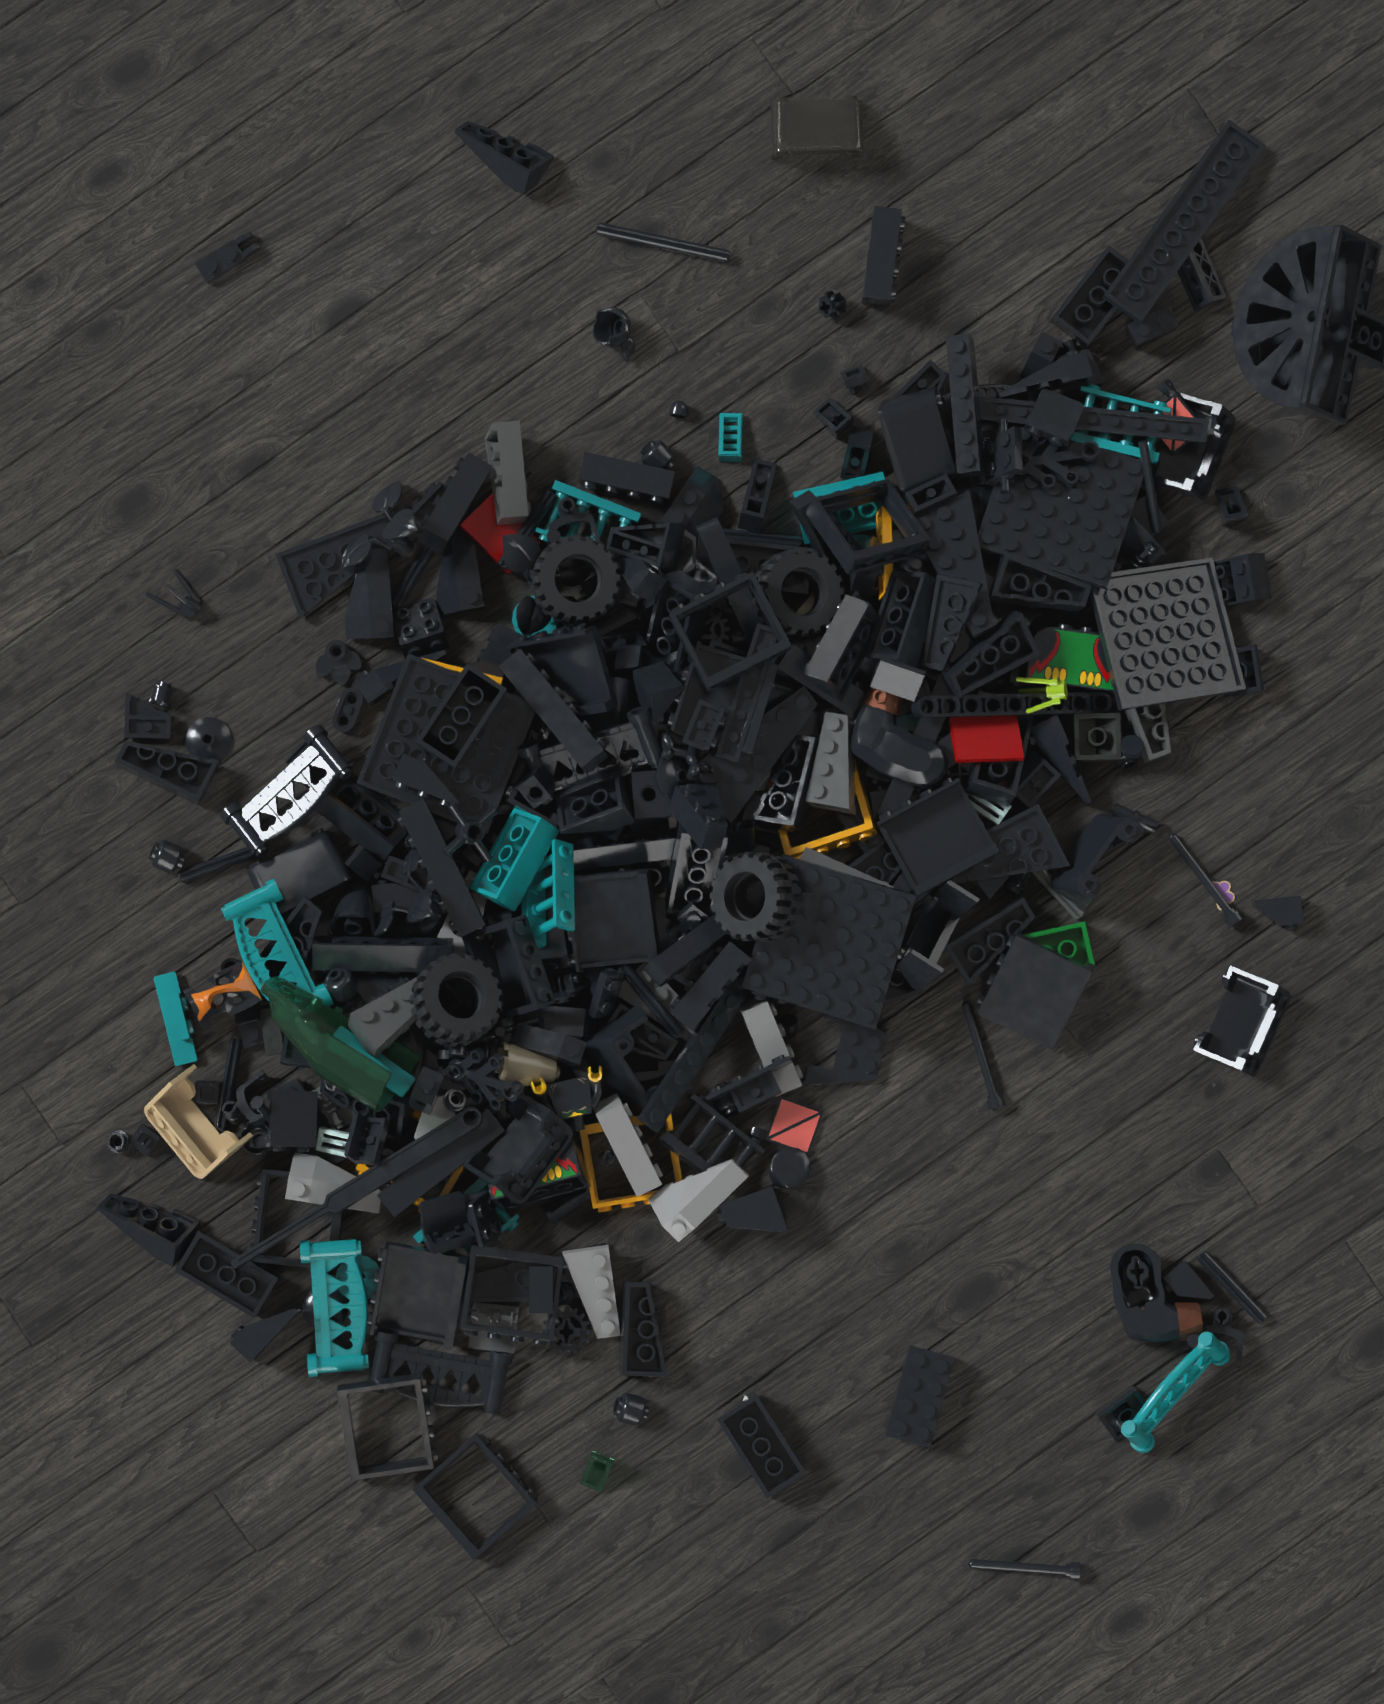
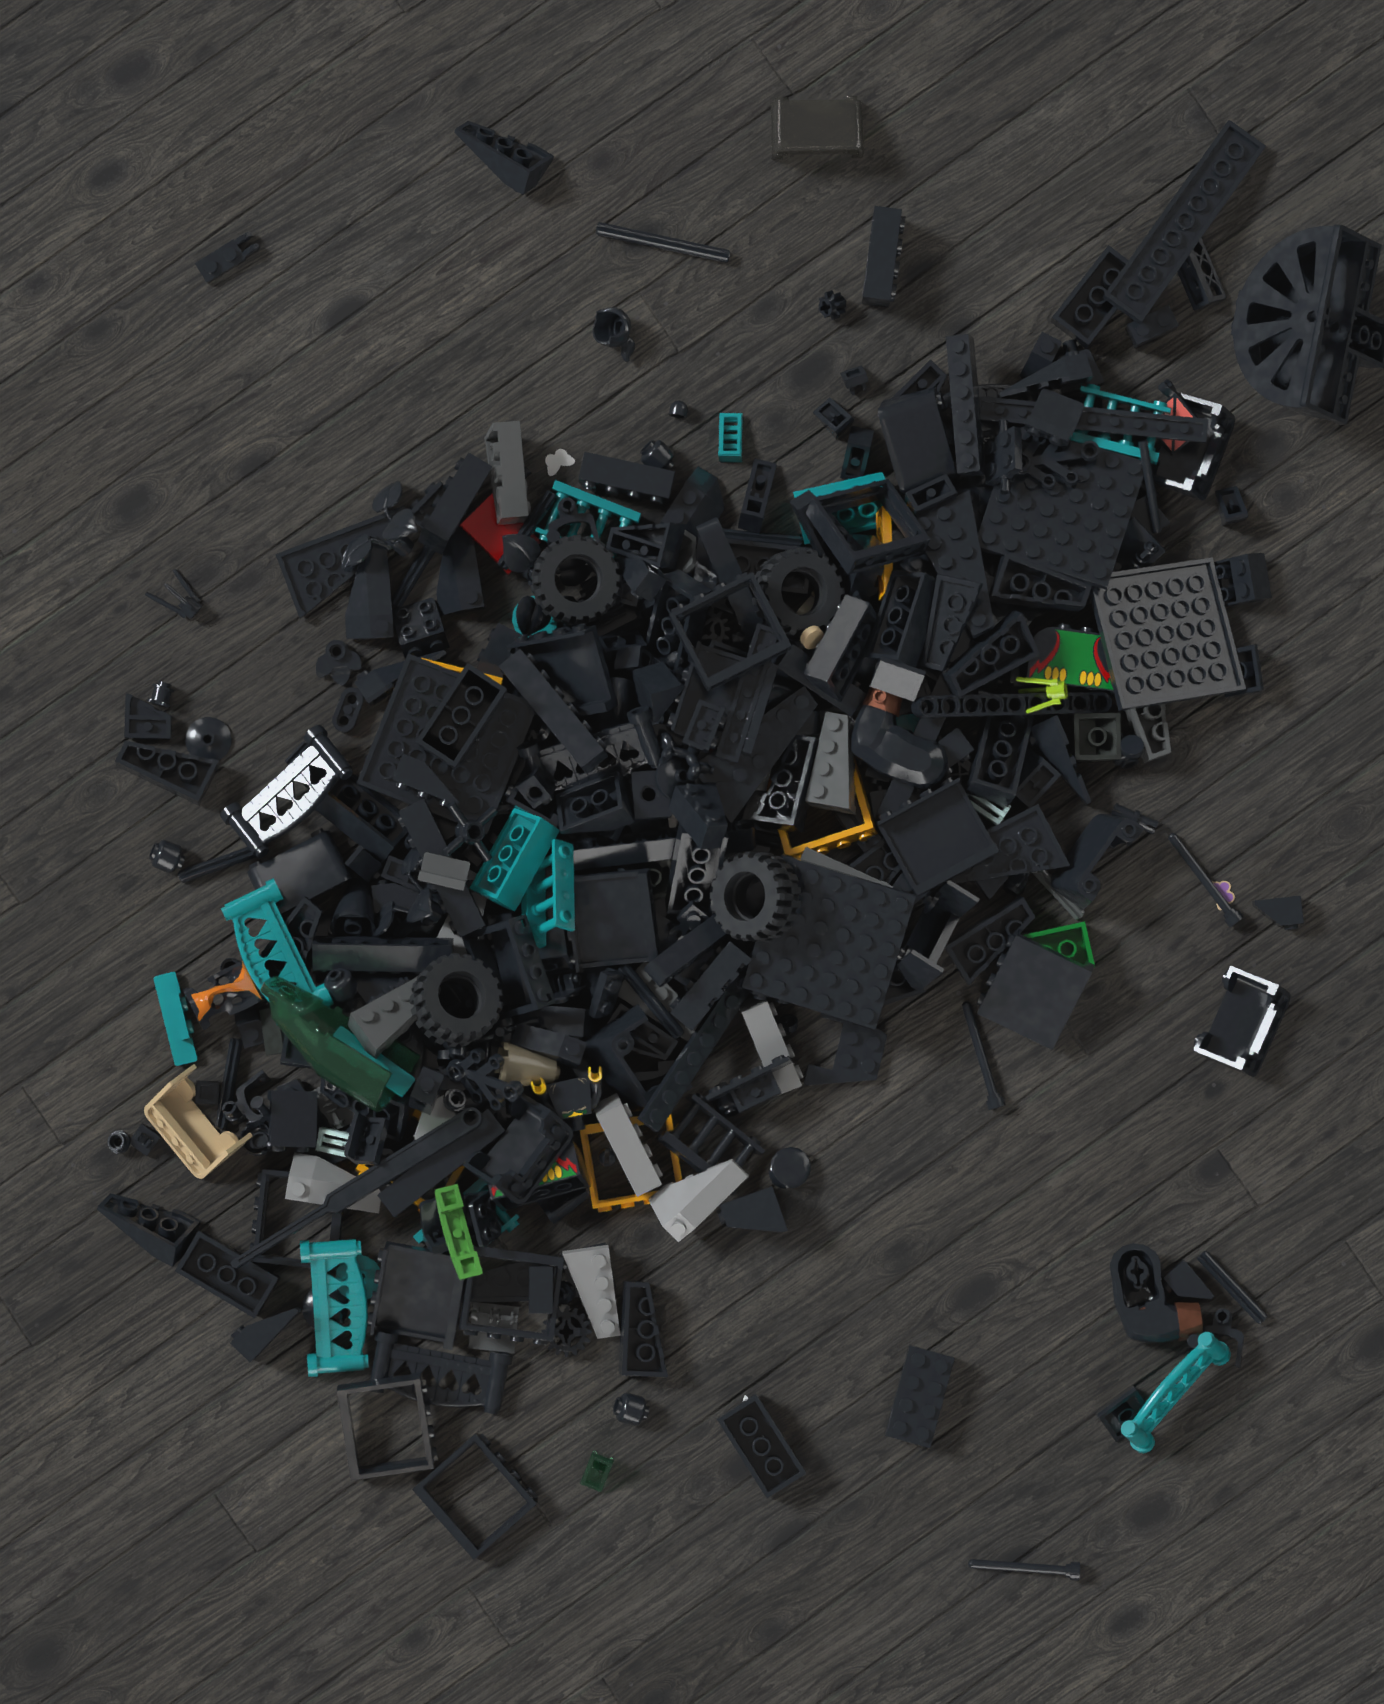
coral flag [750,1096,824,1155] -> none
red tile [949,715,1024,763] -> none
none -> dark grey panel [418,852,470,891]
none -> bright green slope [435,1184,483,1280]
none -> white sticker [545,449,575,476]
none -> tan tile [800,626,824,649]

